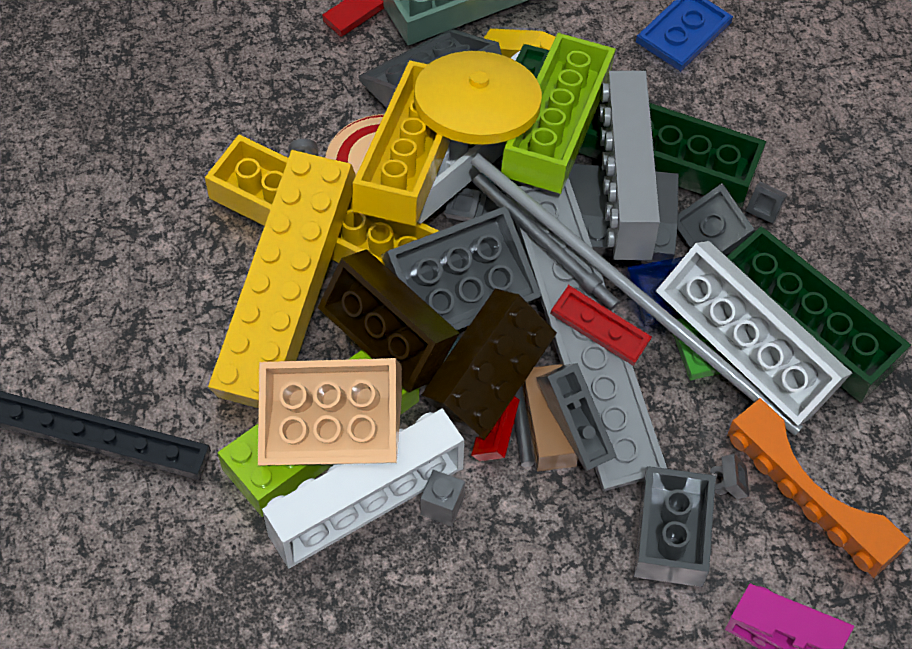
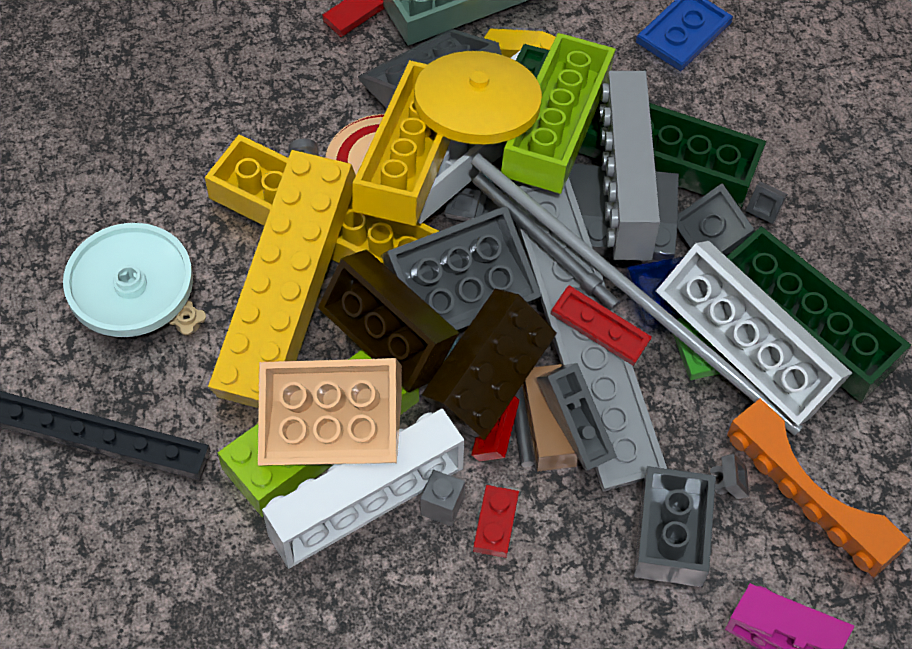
none -> light aqua dish [63,223,193,337]
none -> tan plate [168,300,206,335]
none -> red plate [473,485,519,558]

